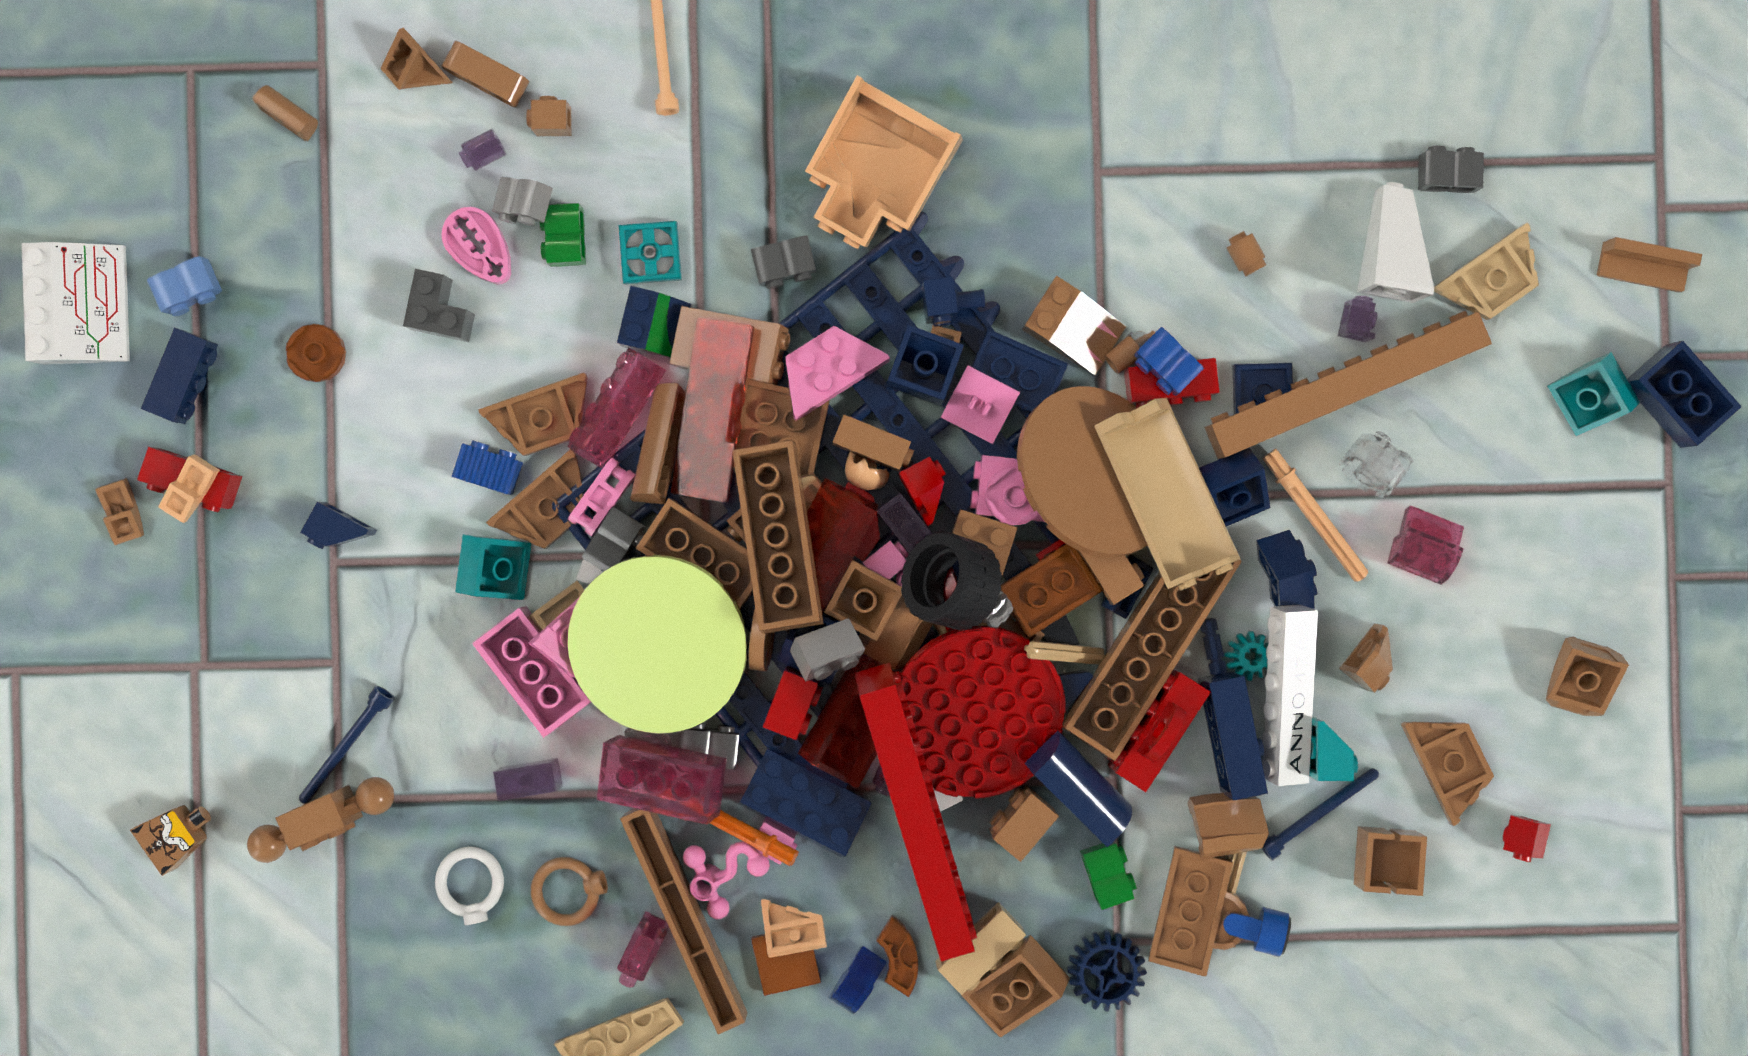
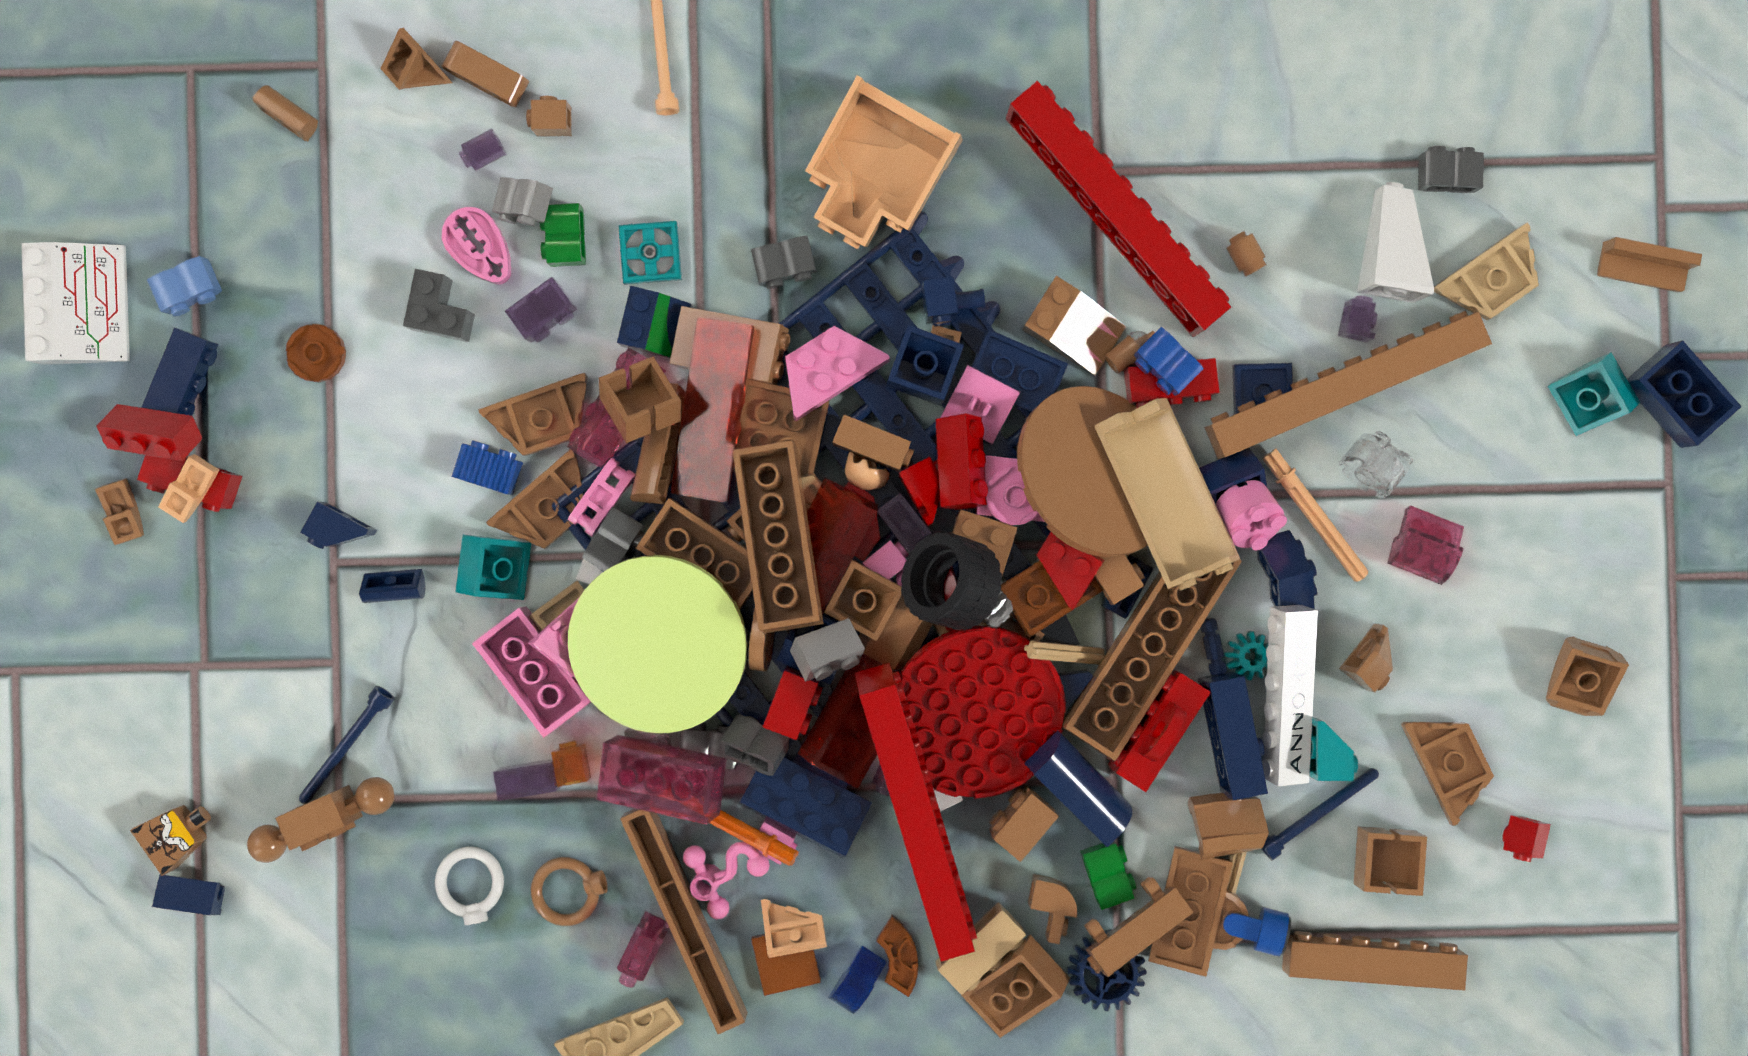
none -> red brick [96,404,203,461]
none -> dark blue hinge [152,874,225,915]
none -> dark blue brick [359,569,426,603]
none -> clear purple brick [505,277,577,343]
none -> clear orange brick [551,740,591,787]
none -> medium nougat piece [599,356,681,443]
none -> dark grey brick [720,715,790,776]
none -> red brick [935,413,988,510]
none -> red brick [1005,80,1231,337]
none -> medium nougat brick [1028,874,1077,944]
none -> red wing [1037,532,1105,610]
none -> medium nougat brick [1084,877,1194,977]
none -> bright pink brick [1216,480,1287,551]
none -> medium nougat brick [1282,931,1468,991]

